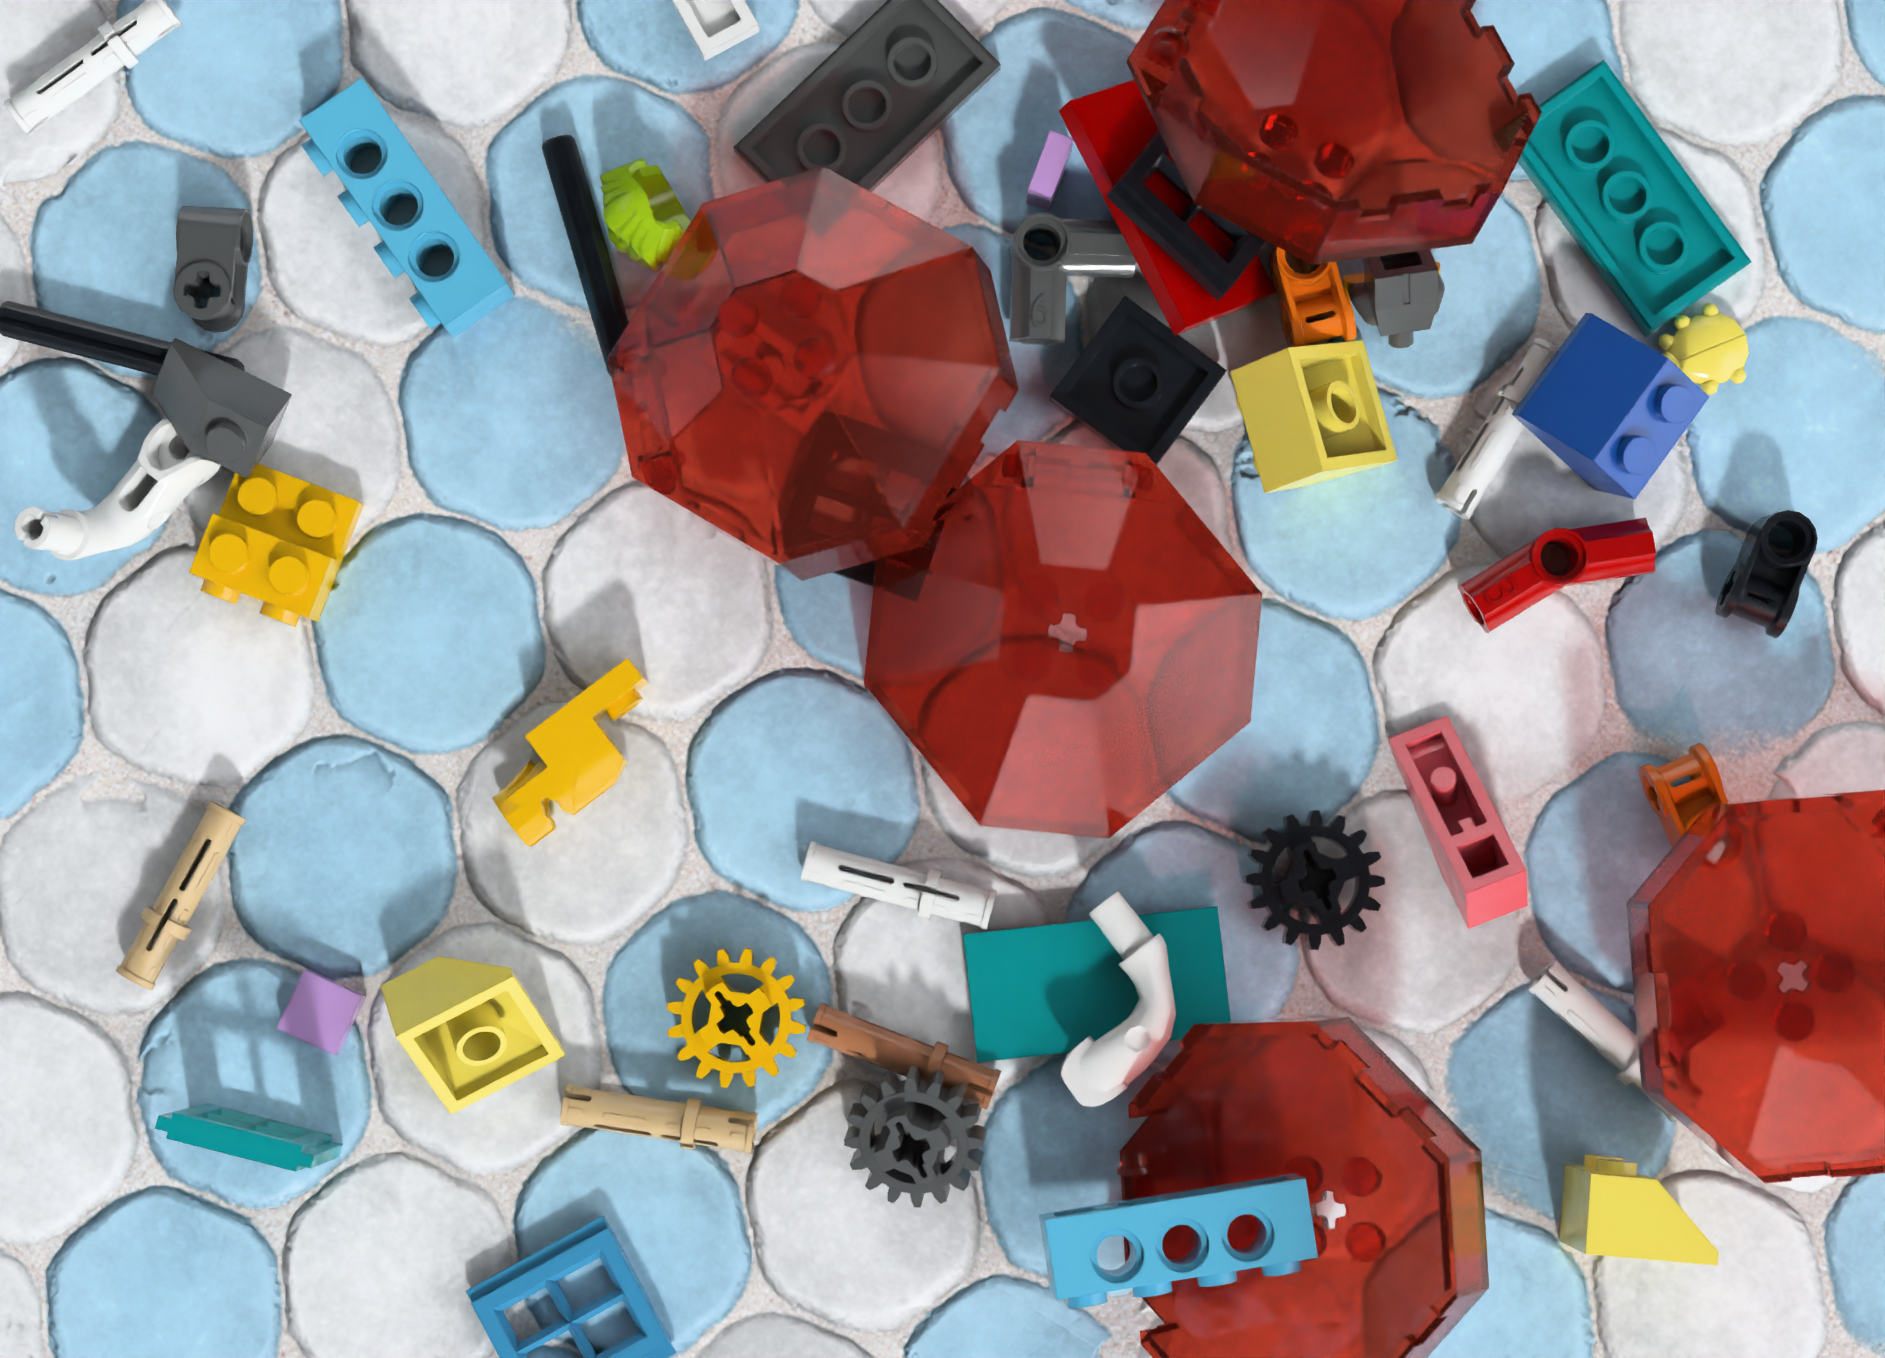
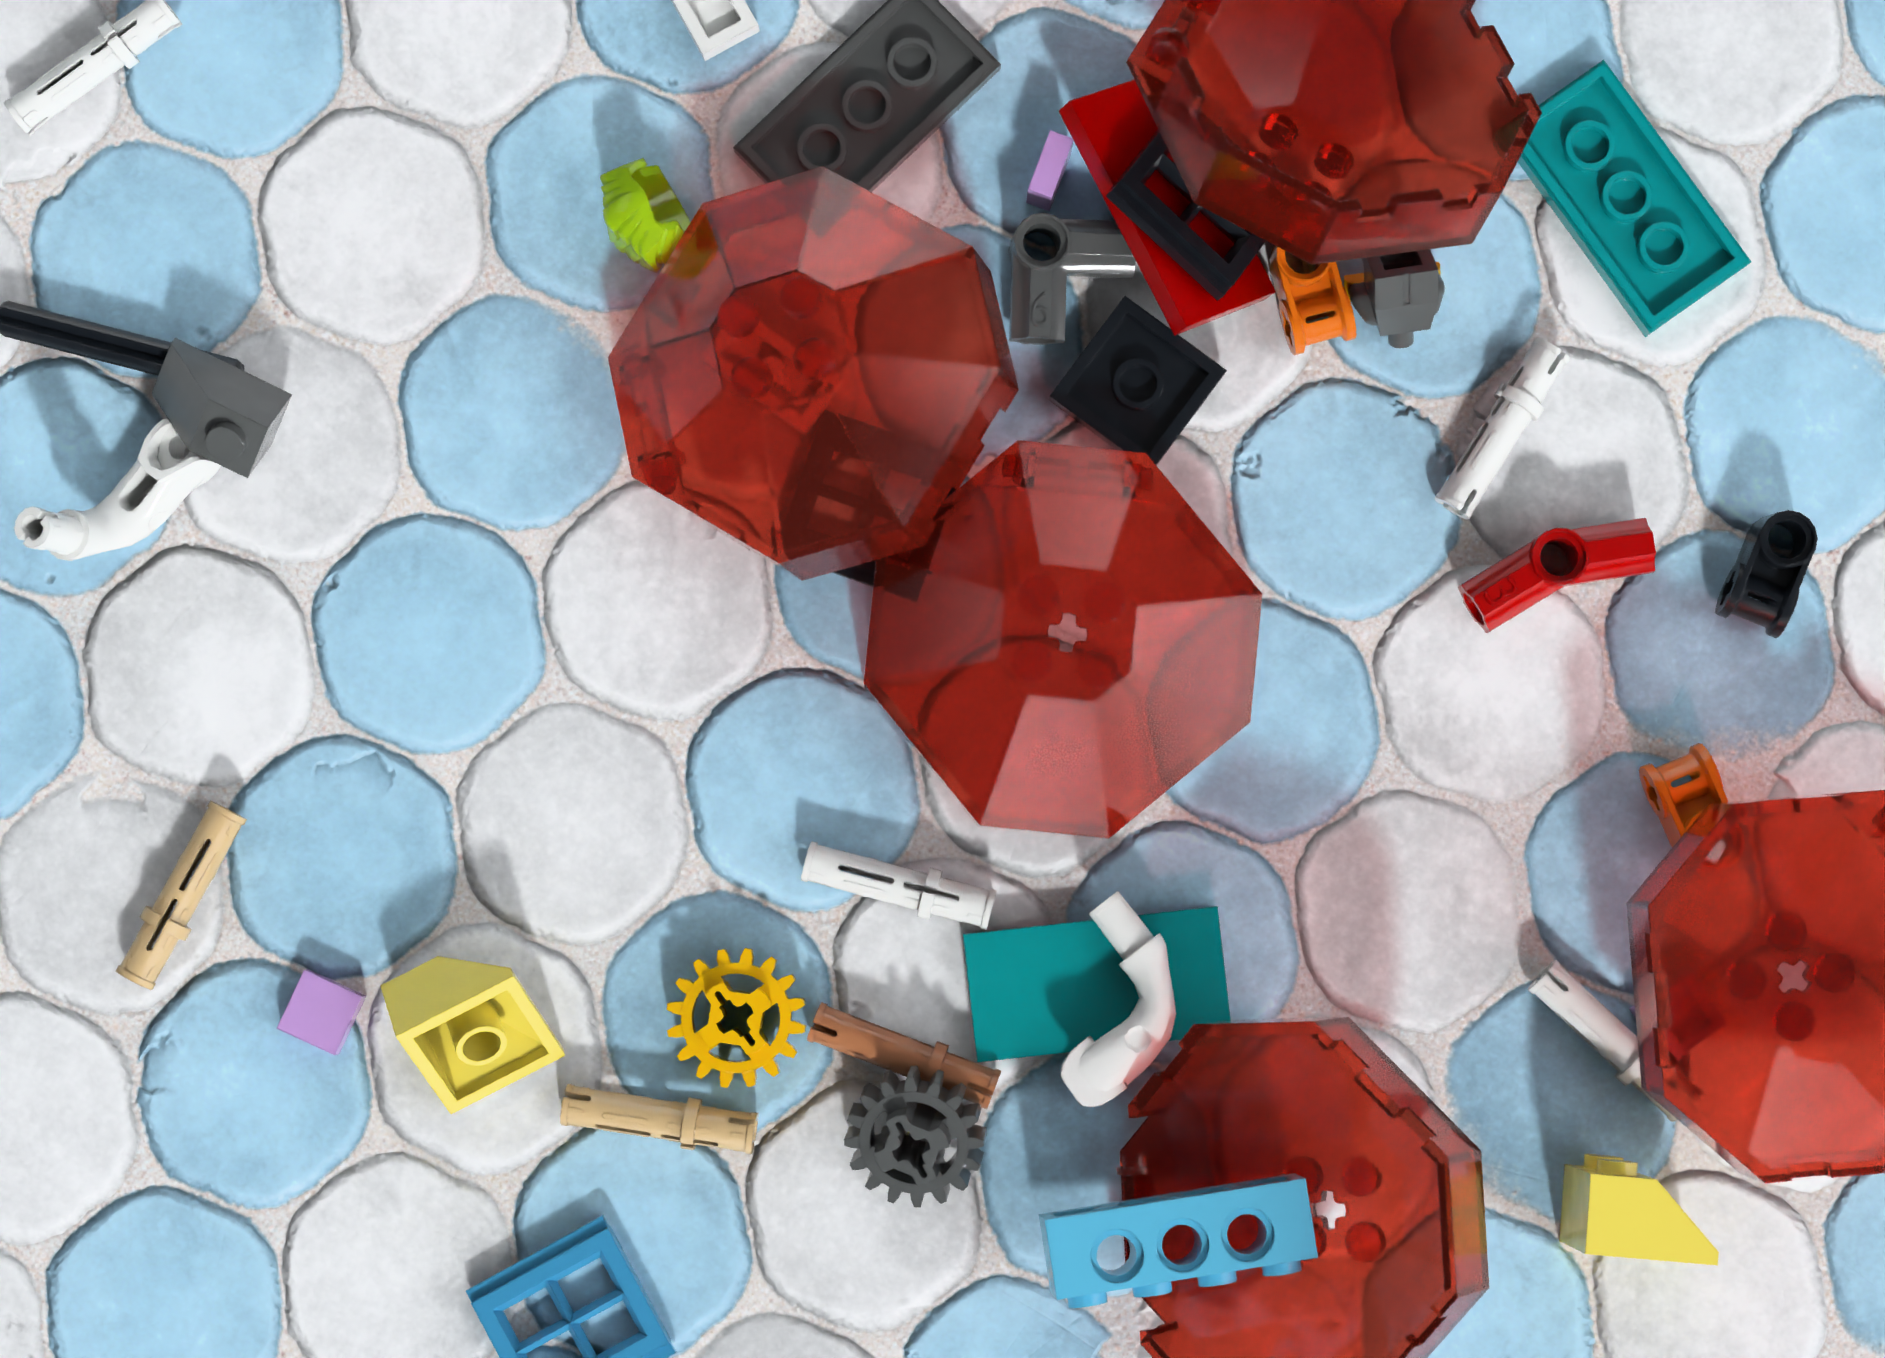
teal piece [155,1103,343,1172] -> none
dark grey piece [173,206,253,333] -> none
yellow plate [189,464,364,627] -> none
medium azure brick [299,78,515,338] -> none
yellow plate [492,658,648,847] -> none
black axle [542,135,641,378] -> none
light yellow slope [1230,340,1398,493] -> none
black gear [1243,810,1385,950] -> none
coral slope [1388,716,1528,929] -> none
blue slope [1512,313,1709,499] -> none
light yellow piece [1658,303,1749,395] -> none

